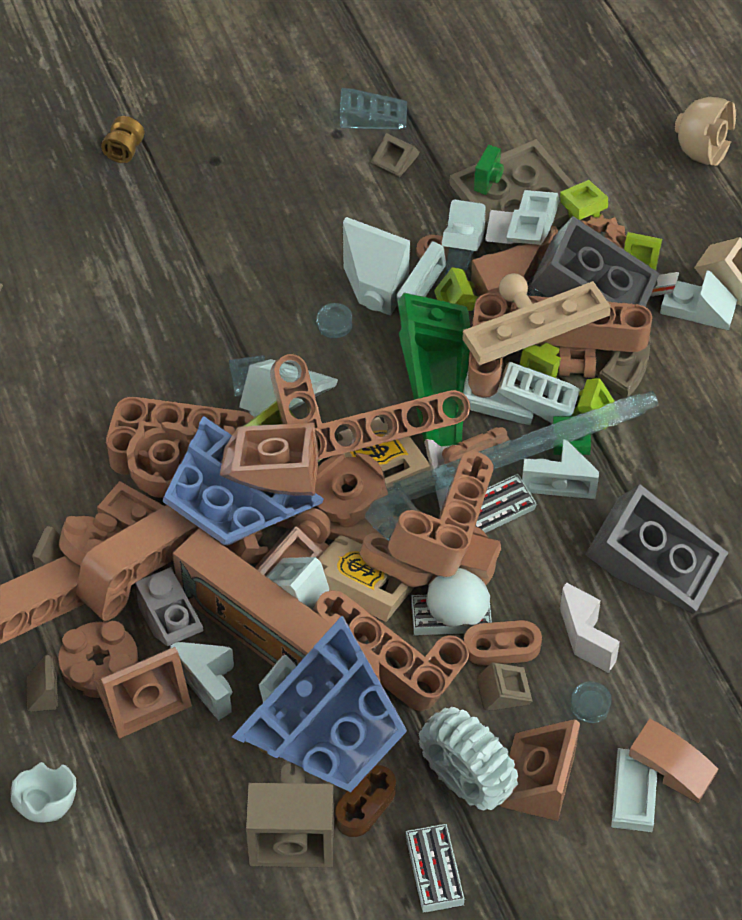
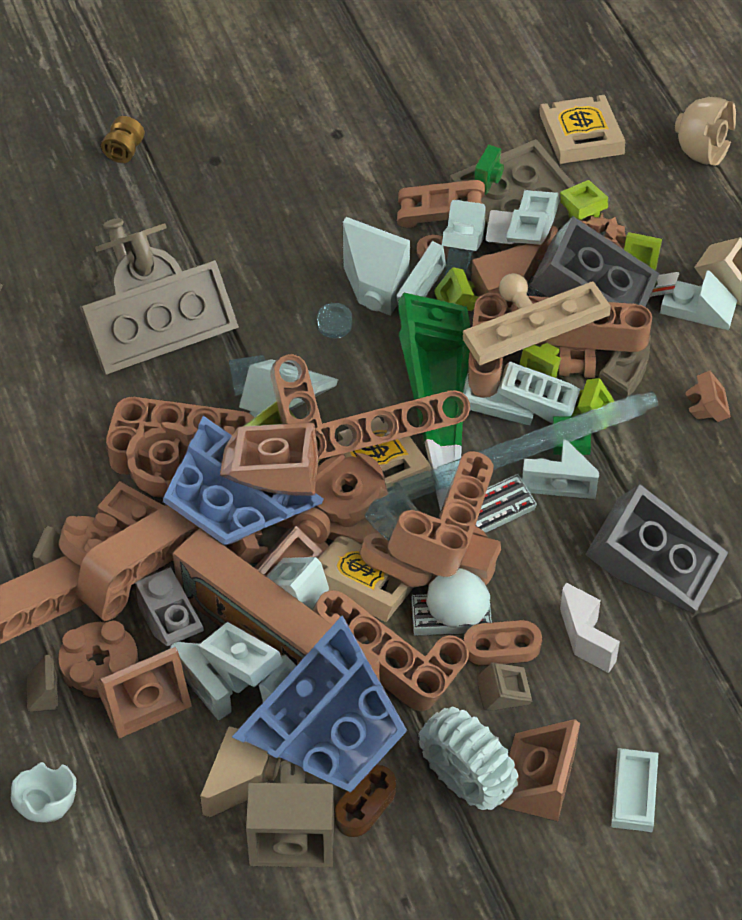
clear light blue slope [340,88,407,129] -> none
dark tan slope [371,133,420,177] -> none
tile [406,824,464,913] -> none
nougat axle [442,427,510,467] -> none
clear light blue tile [571,681,612,723] -> none
nougat slope [629,718,718,803] -> none
none -> dark tan plate [80,218,239,375]
none -> light aqua slope [198,622,283,693]
none -> tan slope [200,726,281,817]
none -> nougat plate [397,180,485,228]
none -> tan container [540,95,625,164]
none -> nougat tile [686,371,731,422]

